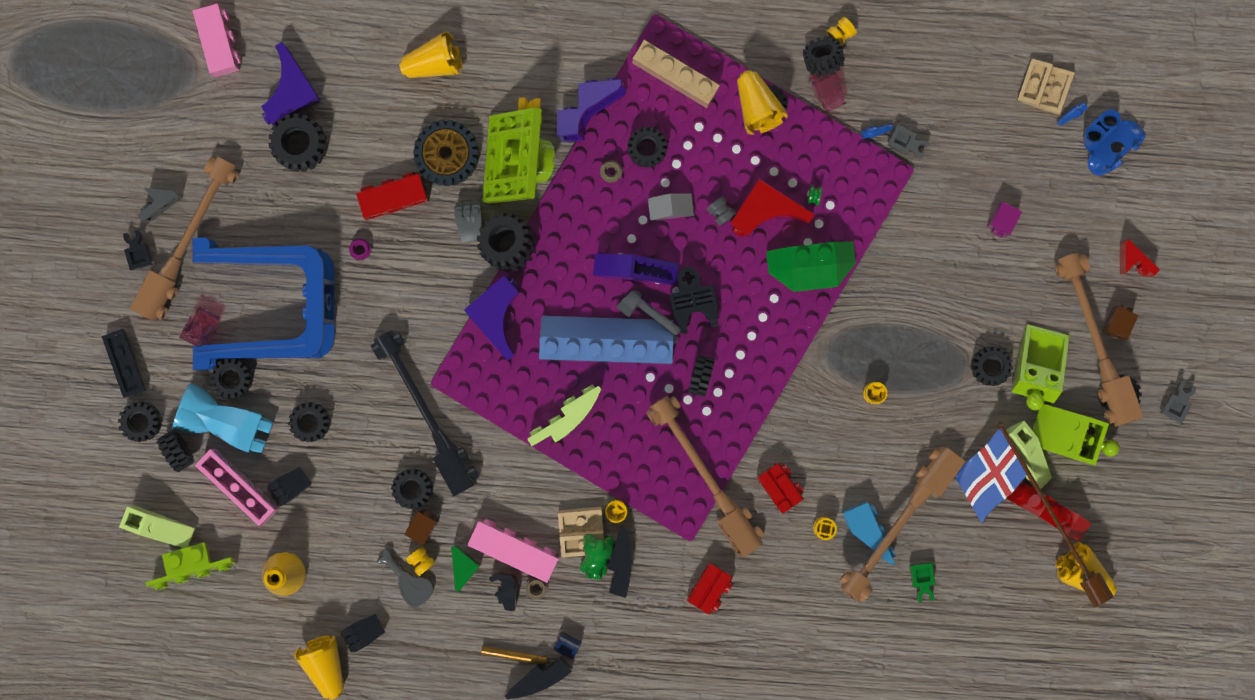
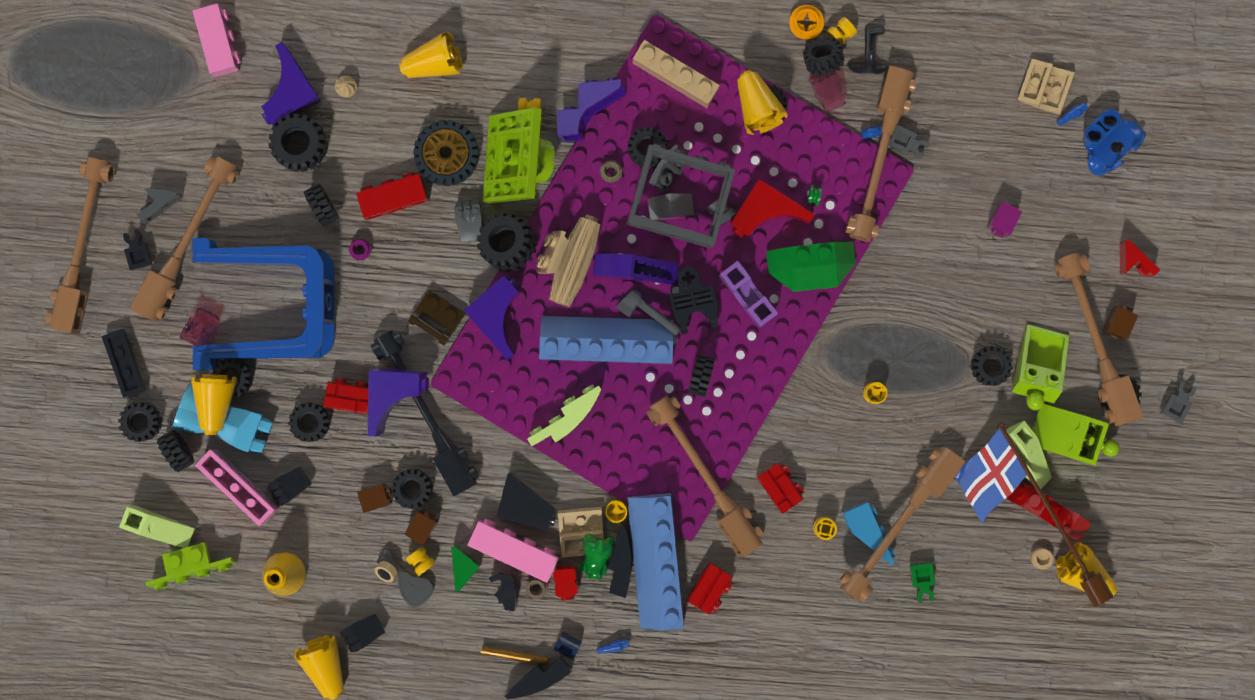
none -> medium nougat bar [45,157,115,334]
none -> yellow cone [191,374,237,435]
none -> black tyre [304,183,338,226]
none -> red brick [323,378,369,414]
none -> tan plate [335,76,357,98]
none -> reddish brown brick [357,483,393,513]
none -> dark purple arch [367,368,429,437]
none -> tan tile [375,561,398,582]
none -> dark brown plate [408,289,466,346]
none -> black slope [497,473,557,530]
none -> tan plate [536,215,601,307]
none -> red brick [553,565,579,601]
none -> blue piece [597,638,630,653]
none -> dark grey window [626,143,735,249]
none -> medium blue slope [627,493,684,630]
none -> dark grey slope [649,145,689,193]
none -> medium lavender arch [719,261,778,328]
none -> light orange gear [789,5,824,41]
none -> medium nougat bar [845,65,917,242]
none -> black piece [847,26,888,75]
none -> tan tile [1030,547,1054,570]

